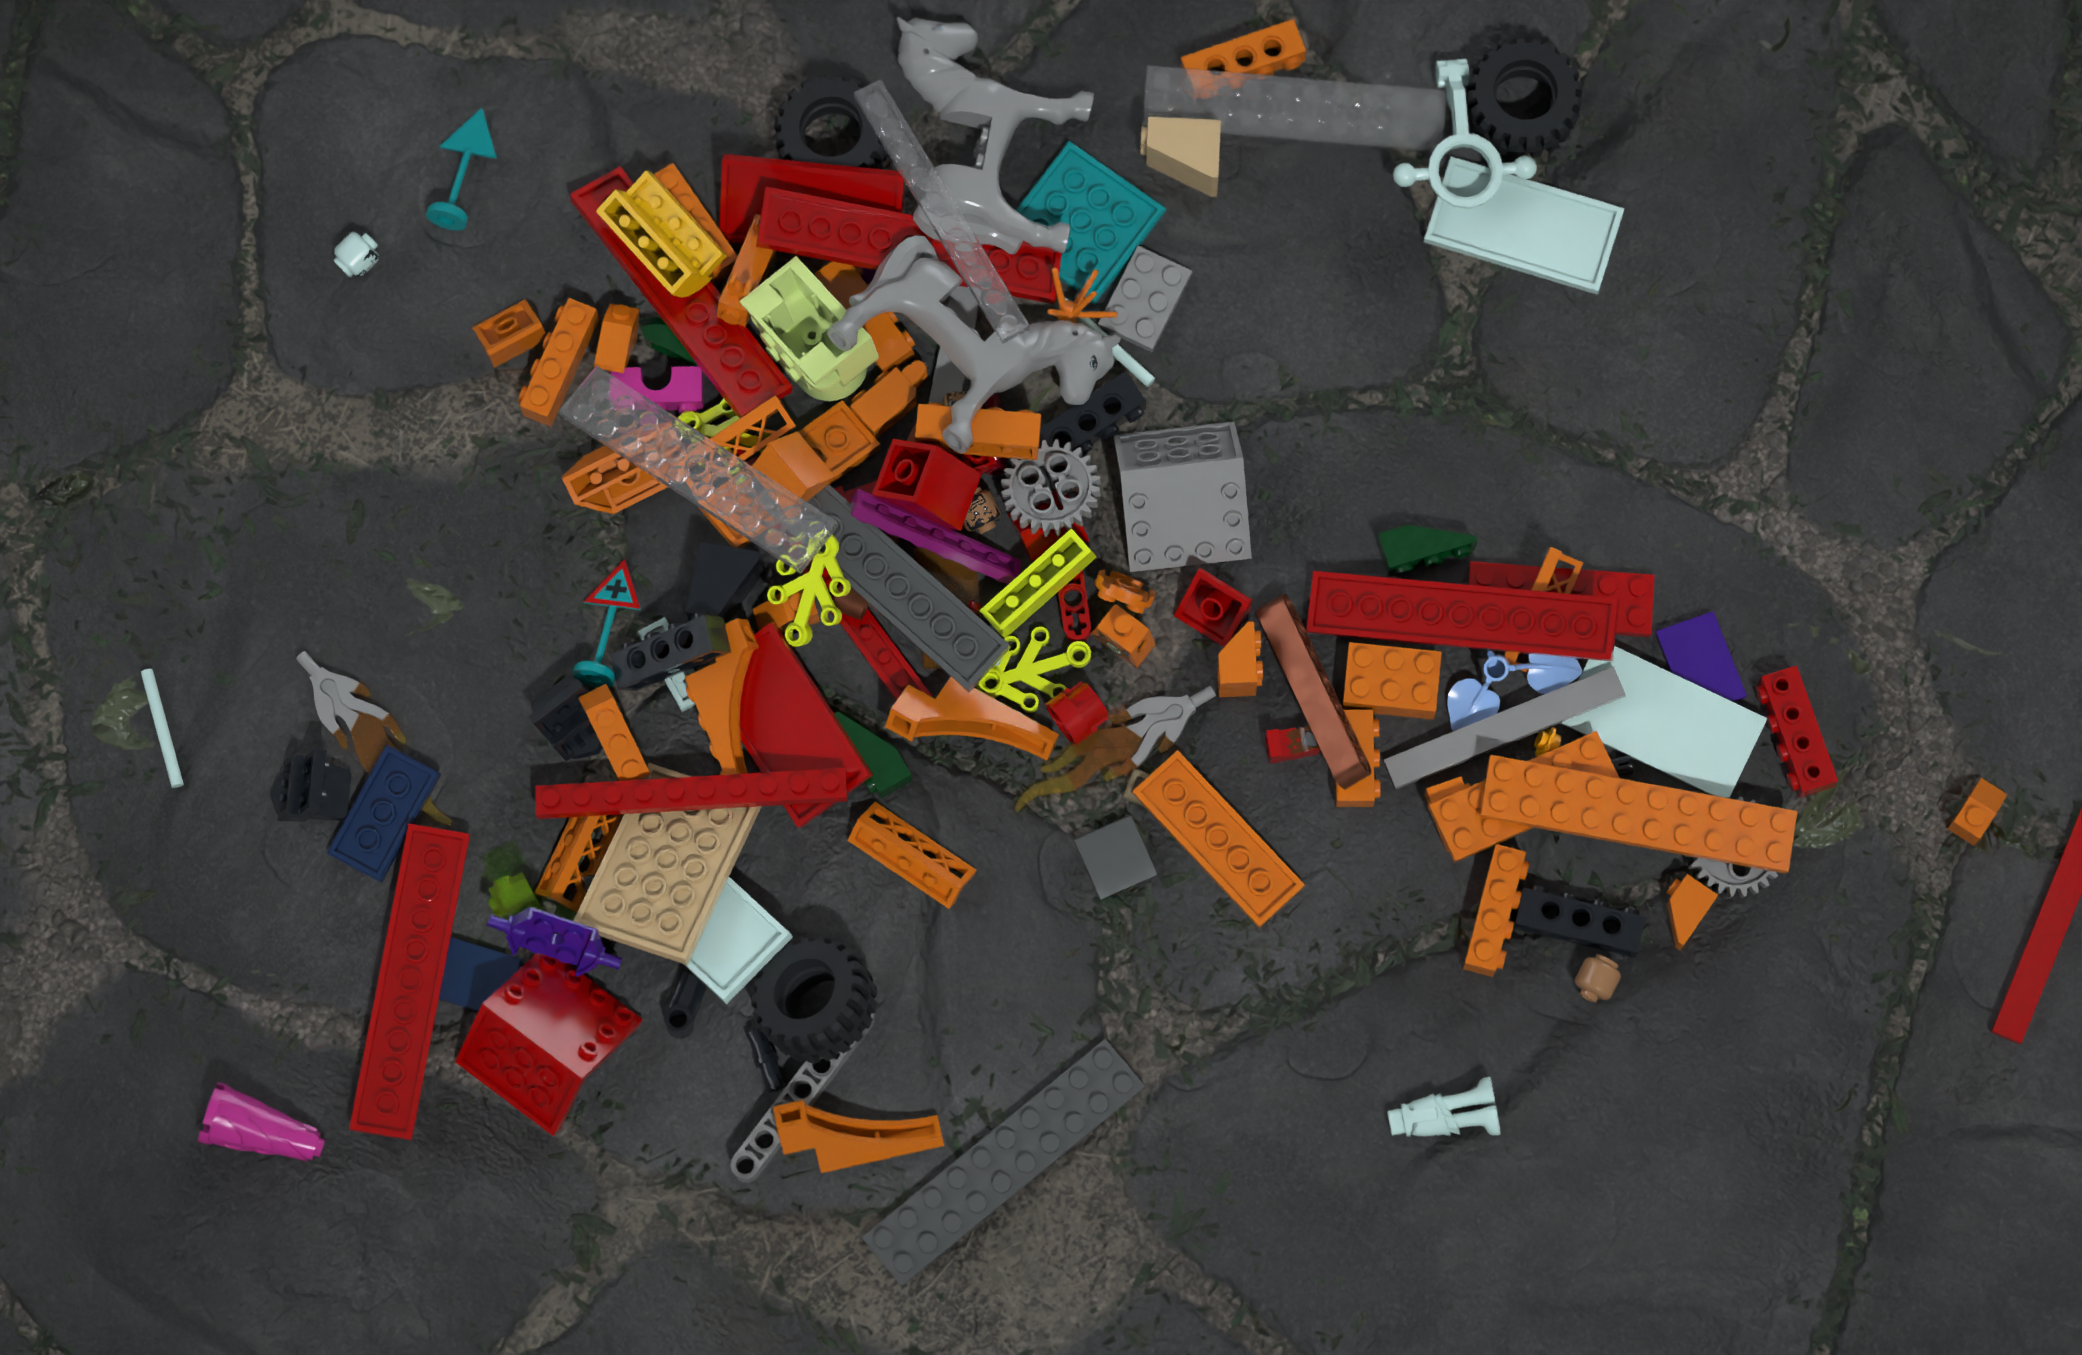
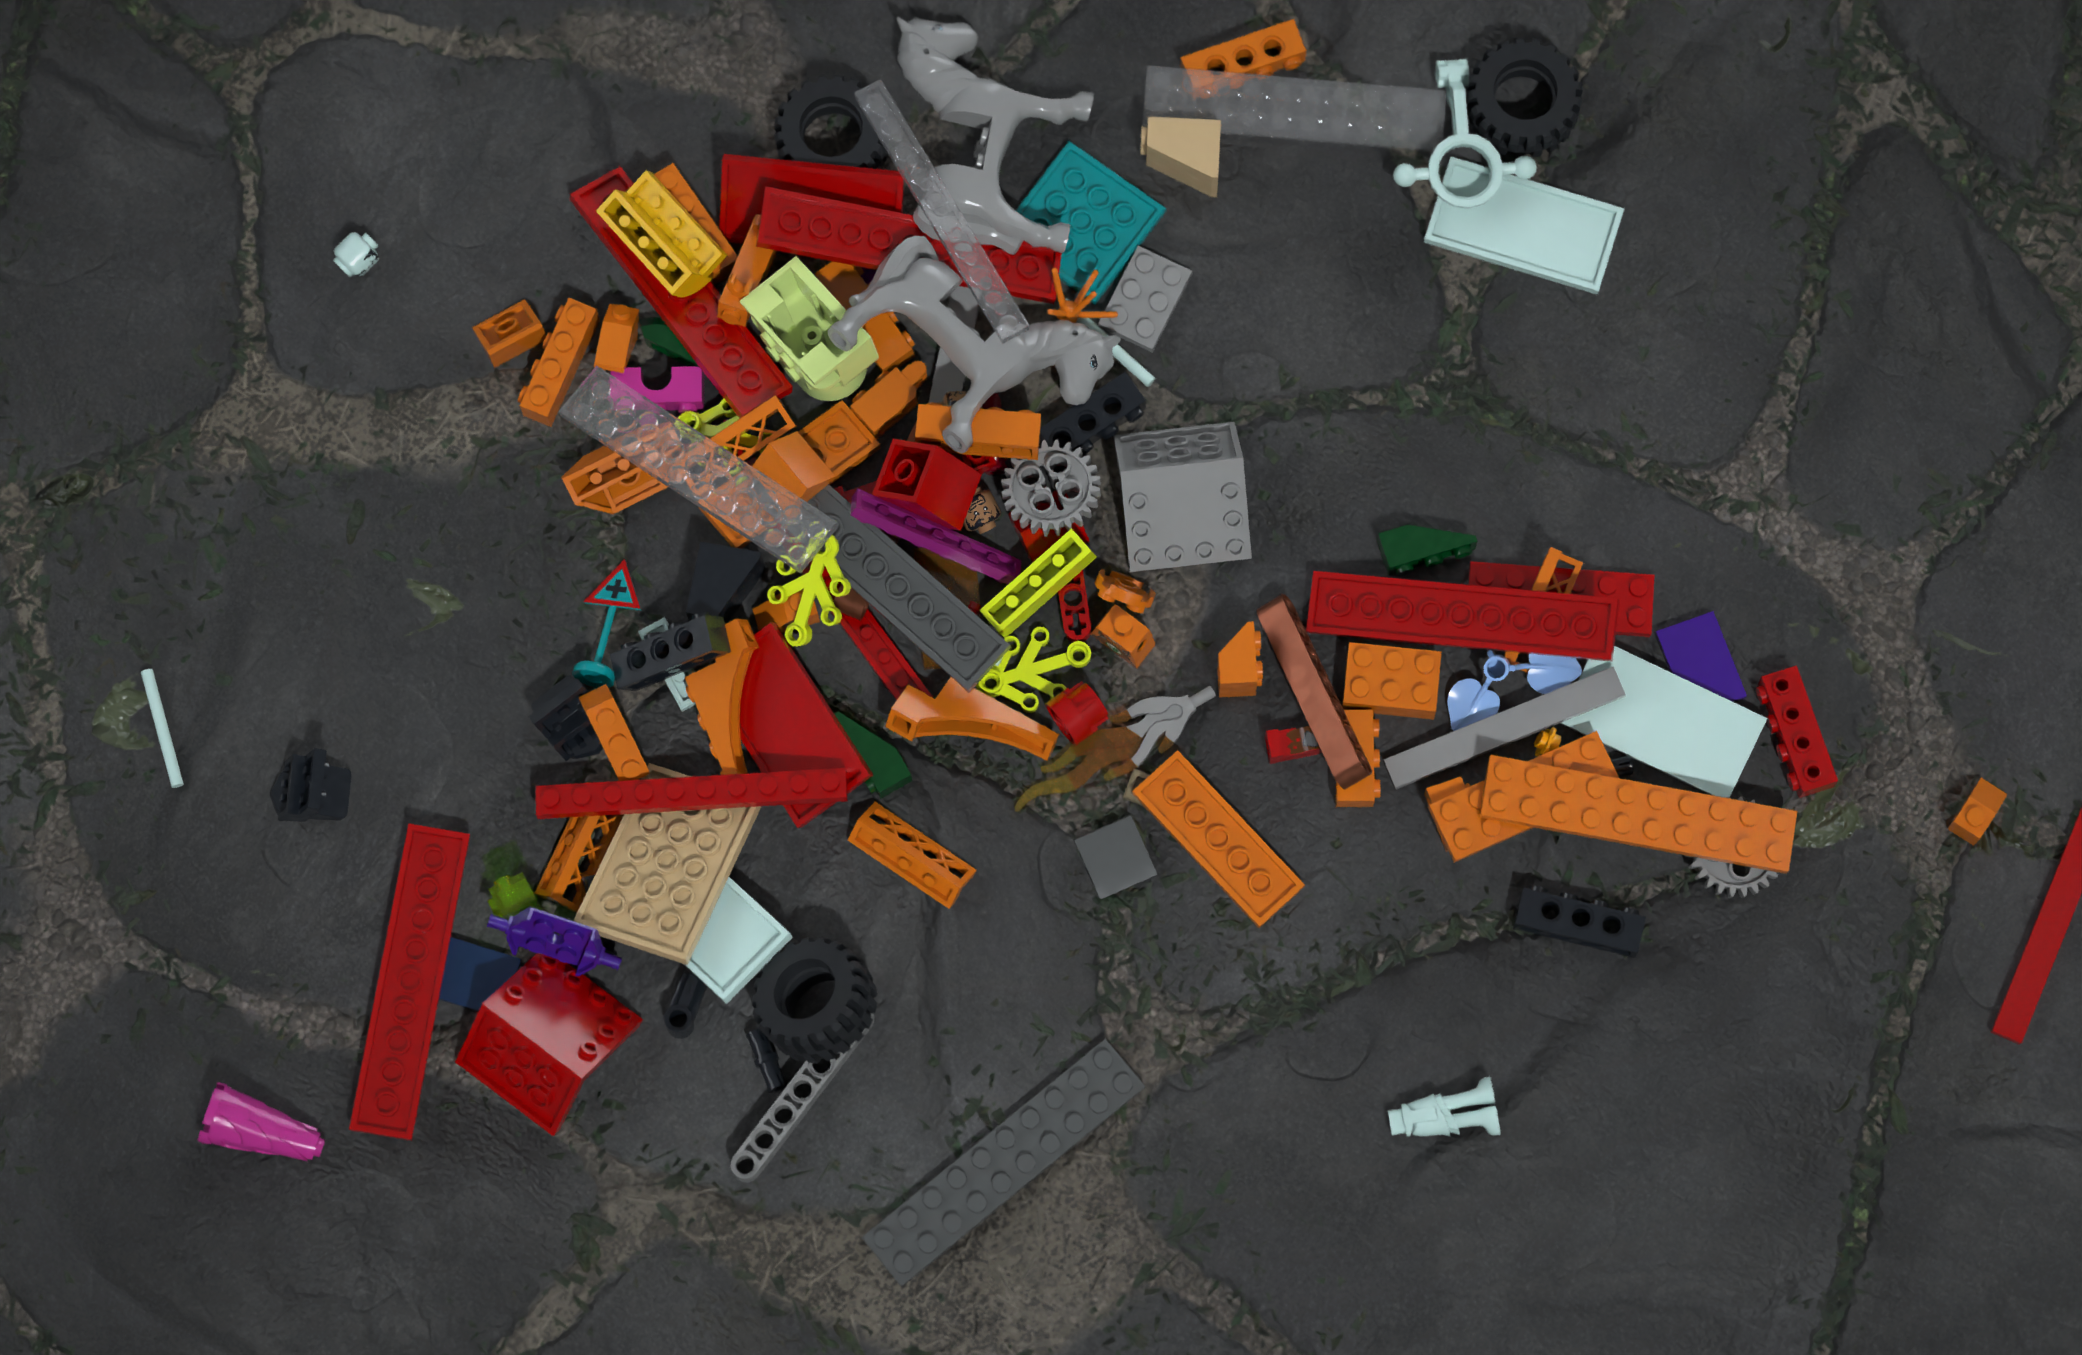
piece [296,651,453,825] -> none
dark blue tile [327,745,441,883] -> none
teal piece [426,108,497,231] -> none
orange arch [773,1100,944,1173] -> none
red slope [1174,568,1252,647] -> none
orange brick [1463,844,1530,977] -> none
medium nougat head [1574,954,1621,1003] -> none
orange slope [1666,874,1718,950] -> none

